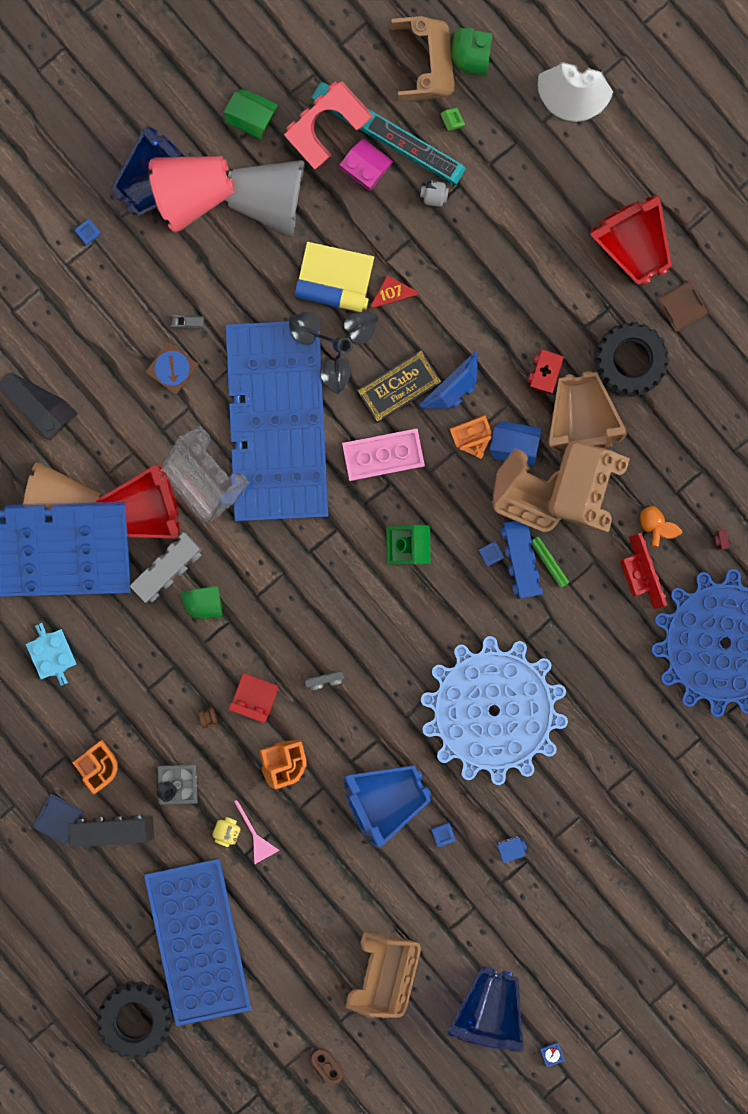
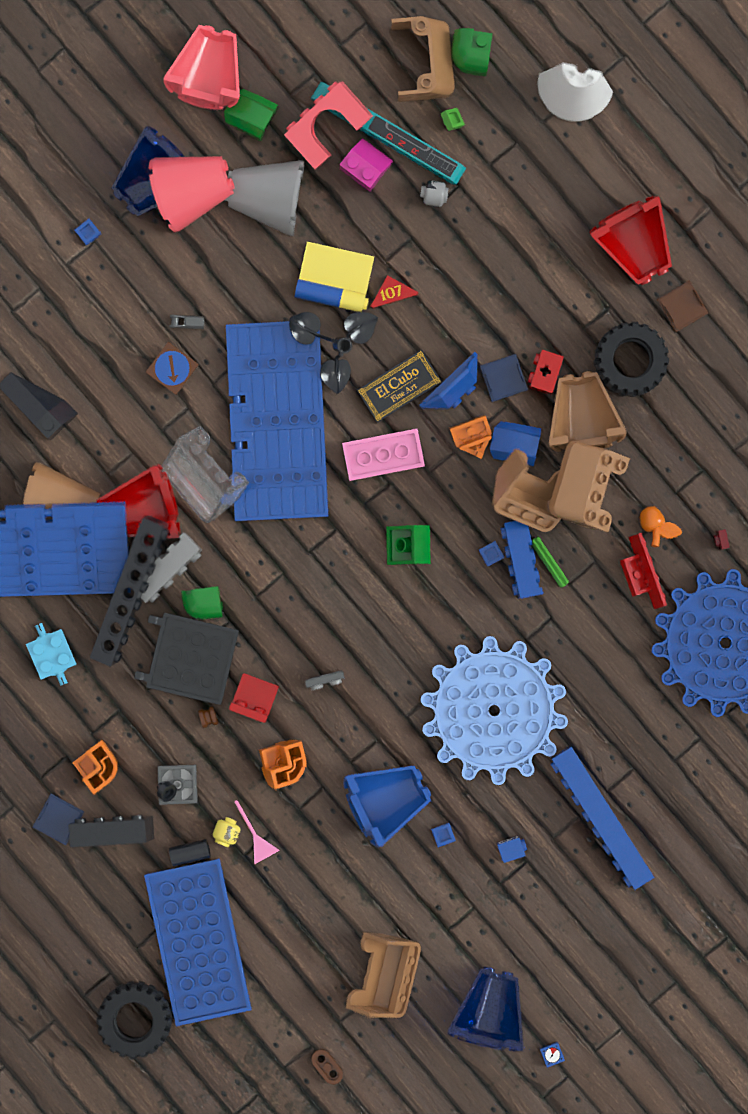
none -> black brick [90,515,169,667]
none -> black plate [134,612,239,705]
none -> coral cone [164,25,240,110]
none -> black pin [169,839,211,866]
none -> dark blue piece [480,354,528,402]
none -> blue brick [550,746,654,890]

